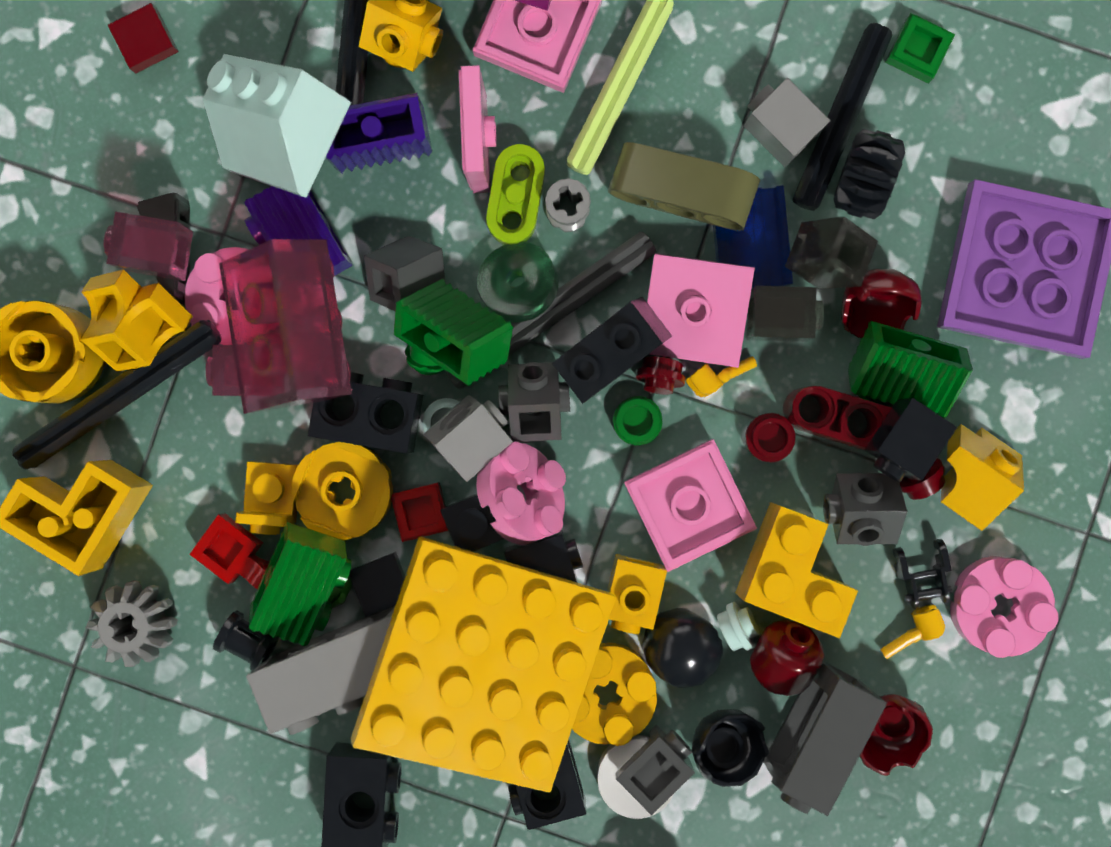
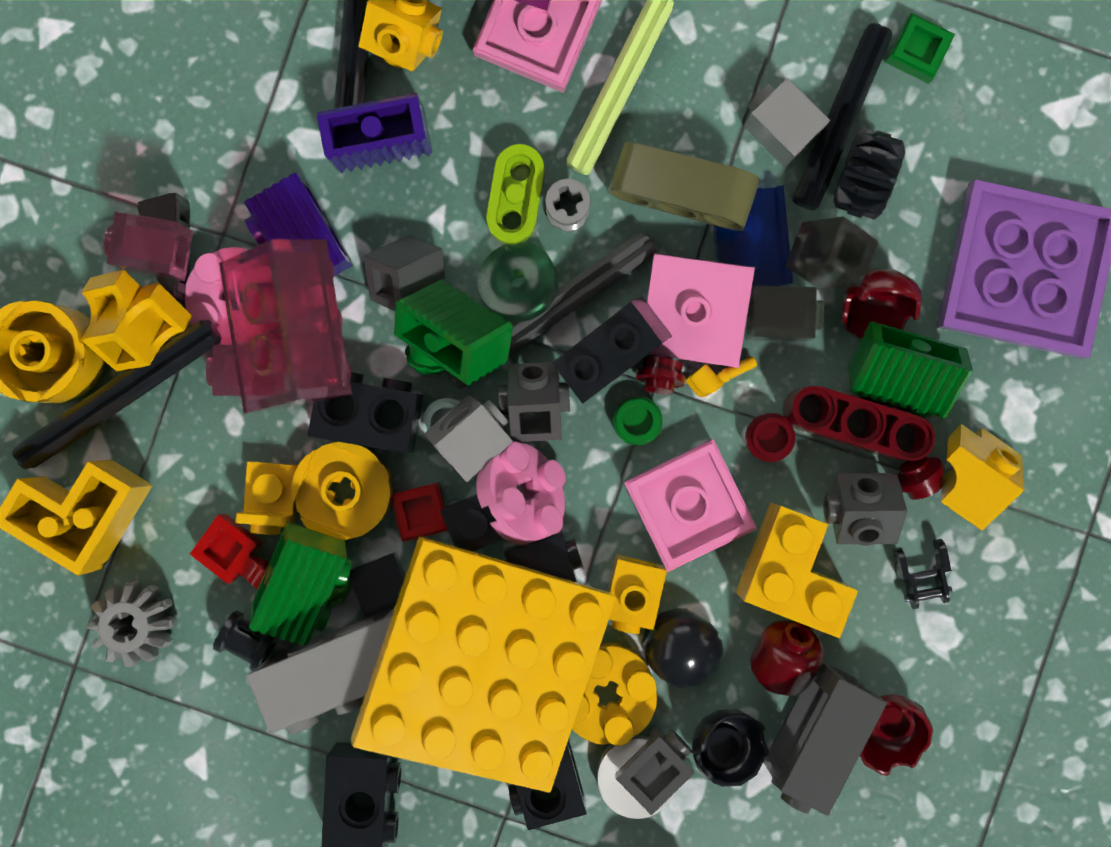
dark red tile [108,3,179,74] -> none
light aqua slope [203,54,351,198] -> none
bright pink plate [459,66,497,193] -> none
light aqua plate [717,602,760,651] -> none
black brick [864,398,957,482] -> none
yellow hand [880,604,945,659] -> none
bright pink plate [950,556,1058,658] -> none

